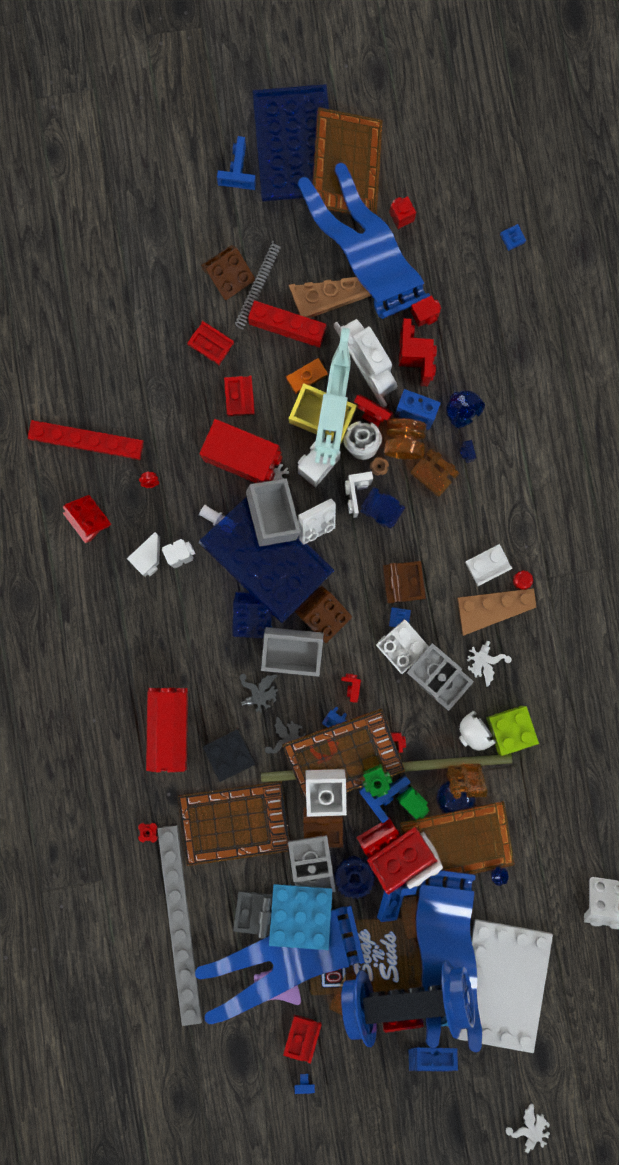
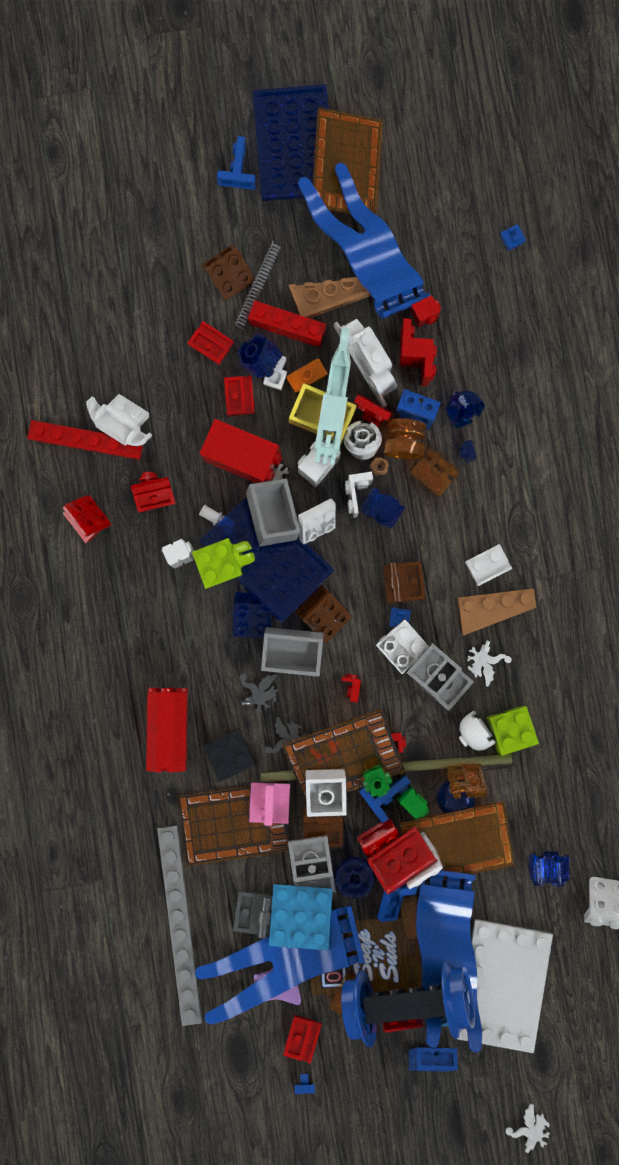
white slope [127,533,160,577] -> none
red plate [138,823,158,843] -> none
blue tile [322,707,347,729] -> none
red brick [389,196,416,229] -> none
clear blue plate [491,866,509,886] -> none
red piece [513,571,533,590] -> none
none -> white plate [86,394,152,446]
none -> red plate [131,477,175,512]
none -> lime plate [192,538,255,589]
none -> clear blue brick [237,333,282,378]
none -> bright pink bracket [249,782,290,826]
none -> white plate [263,355,287,391]
none -> clear blue brick [529,851,570,887]

